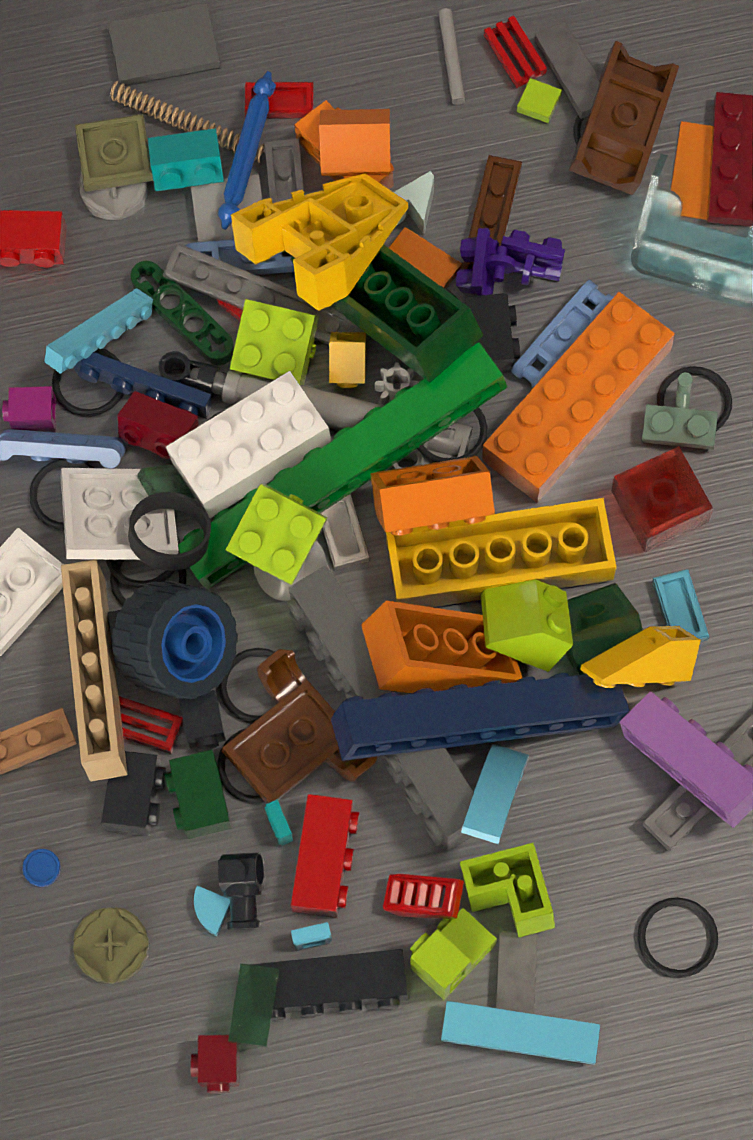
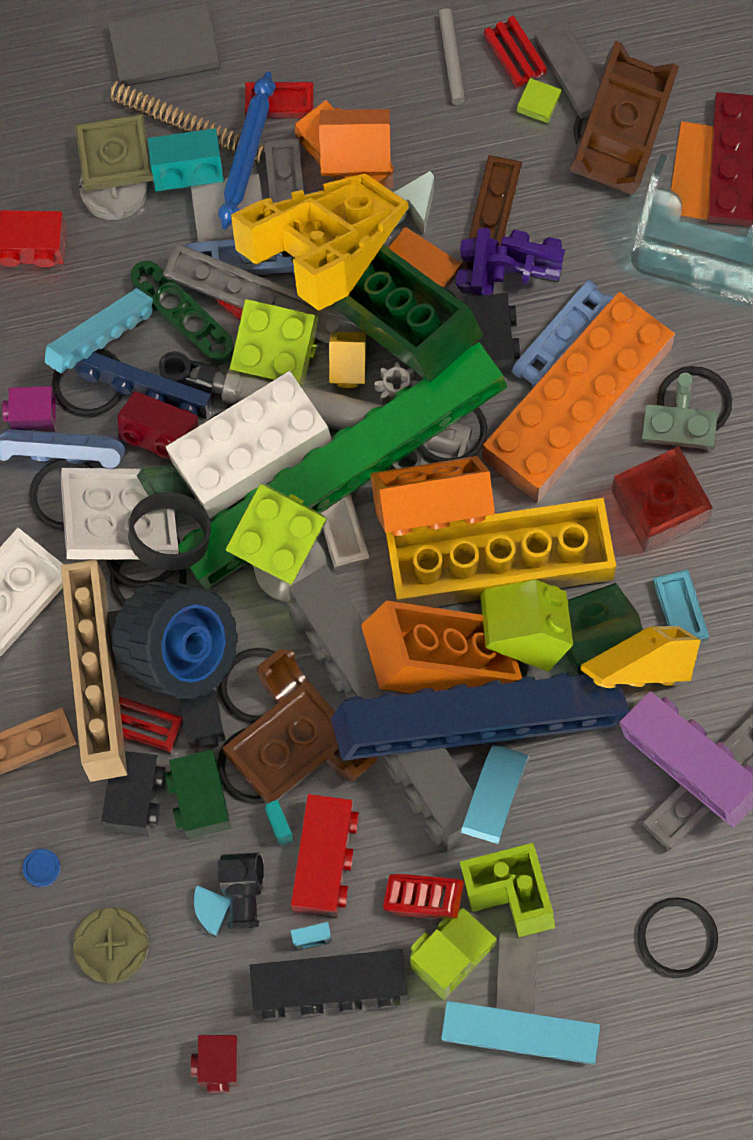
clear green tile [228,963,280,1048] -> none

